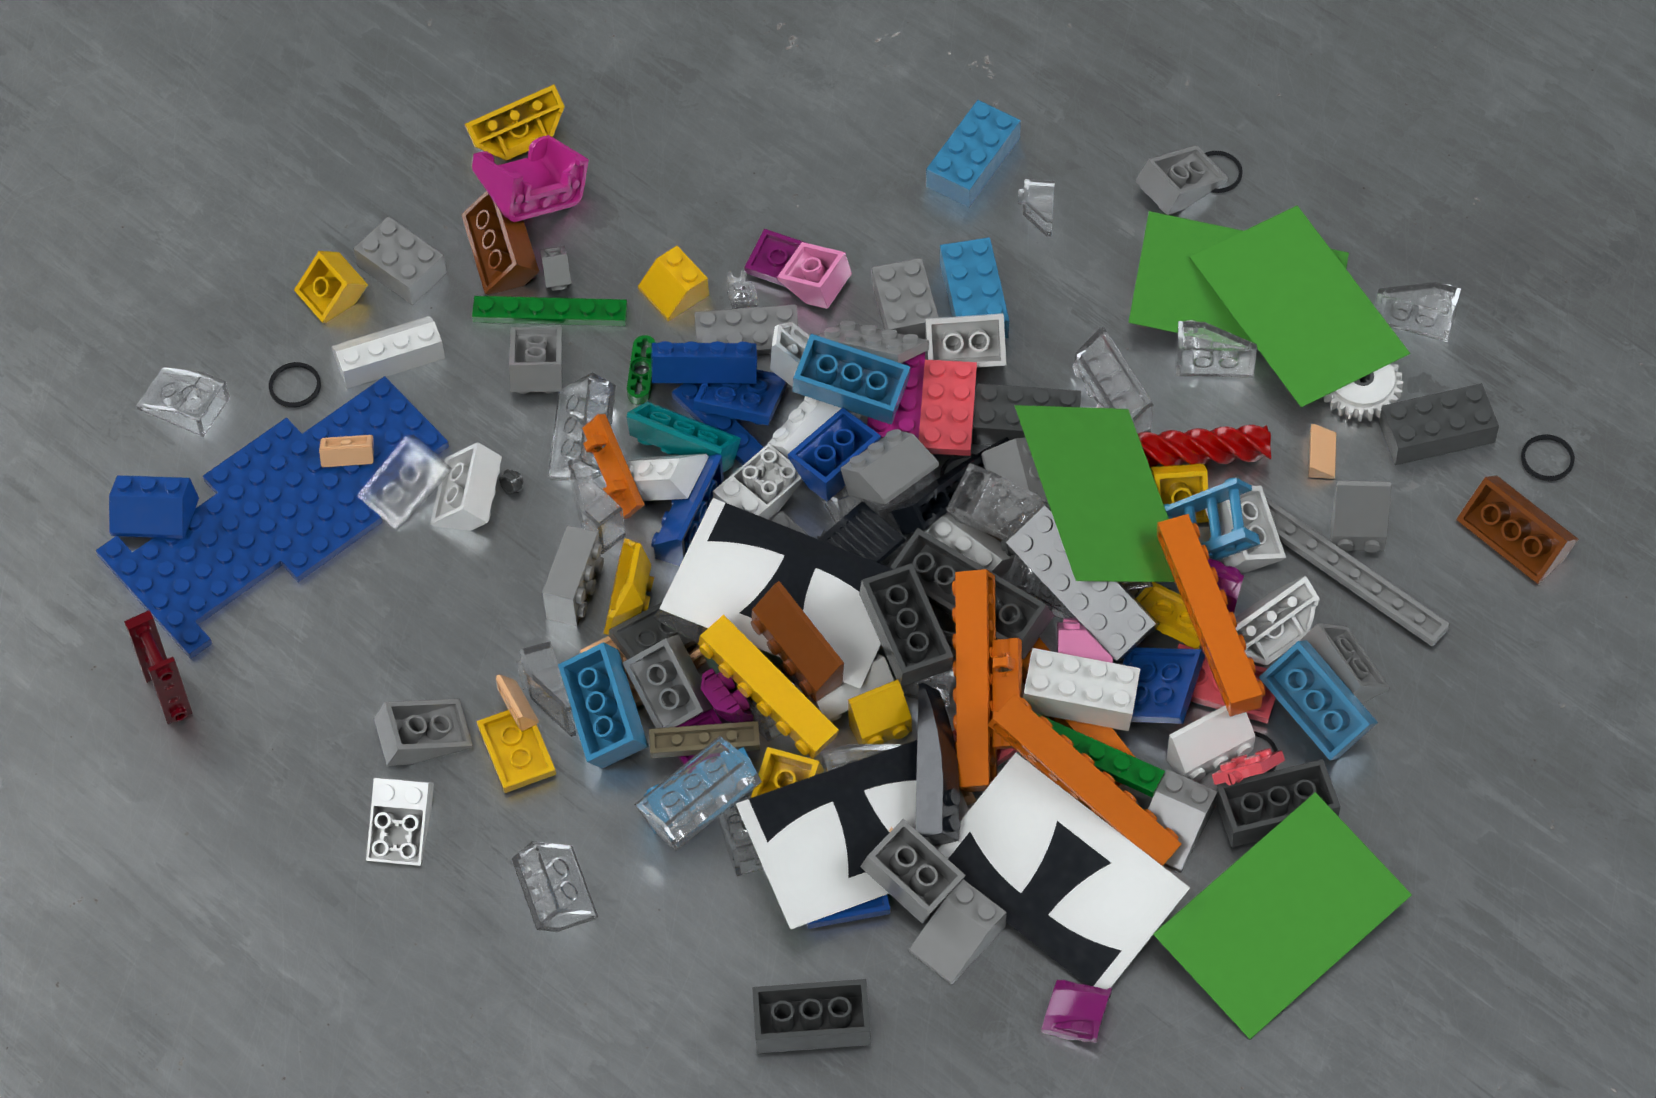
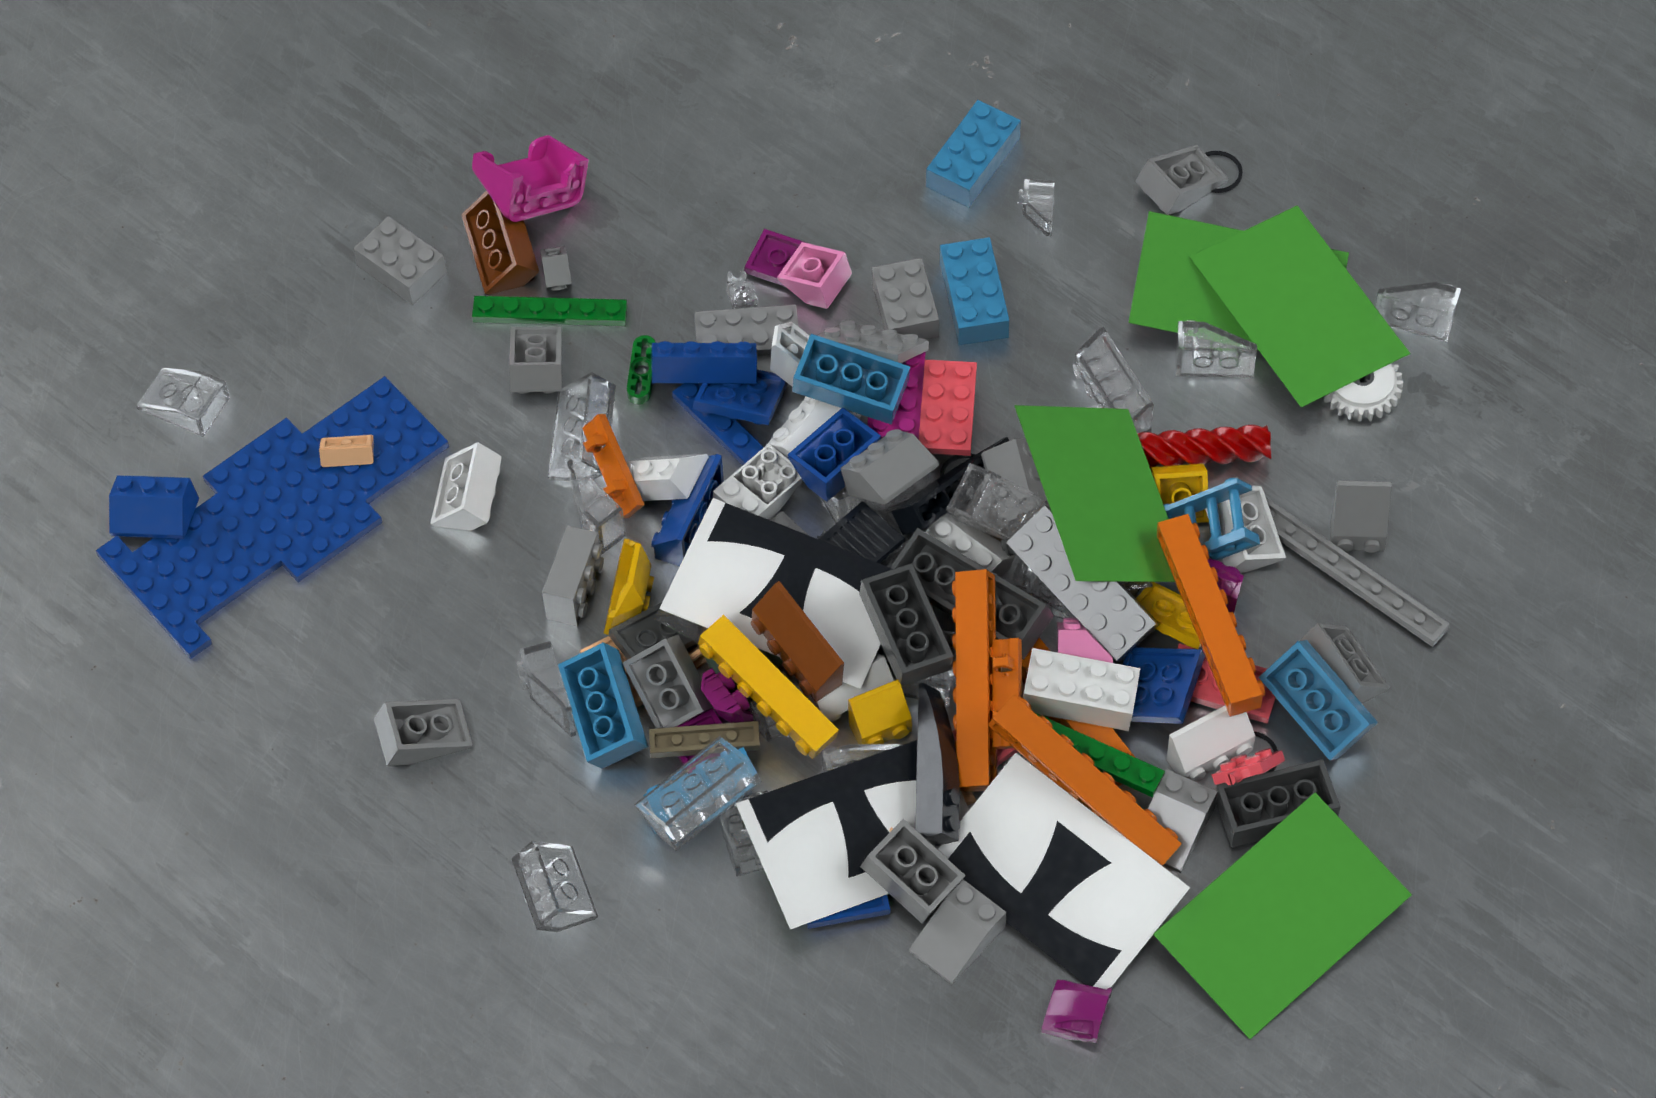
dark red fence [124,610,193,724] -> none
black piece [269,362,321,408] -> none
yellow slope [294,251,368,323] -> none
white slope [332,316,445,389] -> none
clear slope [357,434,453,530] -> none
white slope [366,778,434,866] -> none
yellow wedge [464,84,565,161] -> none
yellow plate [476,710,556,793] -> none
light nougat slope [495,674,539,731] -> none
dark grey plate [499,469,523,494] -> none
teal slope [626,402,741,472] -> none
yellow slope [638,246,709,322] -> none
yellow slope [751,747,824,798] -> none
dark grey brick [752,979,871,1054] -> none
white slope [925,313,1006,367] -> none
dark grey brick [972,383,1081,445] -> none
white wedge [1235,576,1320,665] -> none
light nougat slope [1308,424,1336,479] -> none
dark grey brick [1379,383,1499,465] -> none
dark orange slope [1456,475,1579,584] -> none
black piece [1521,434,1575,481] -> none

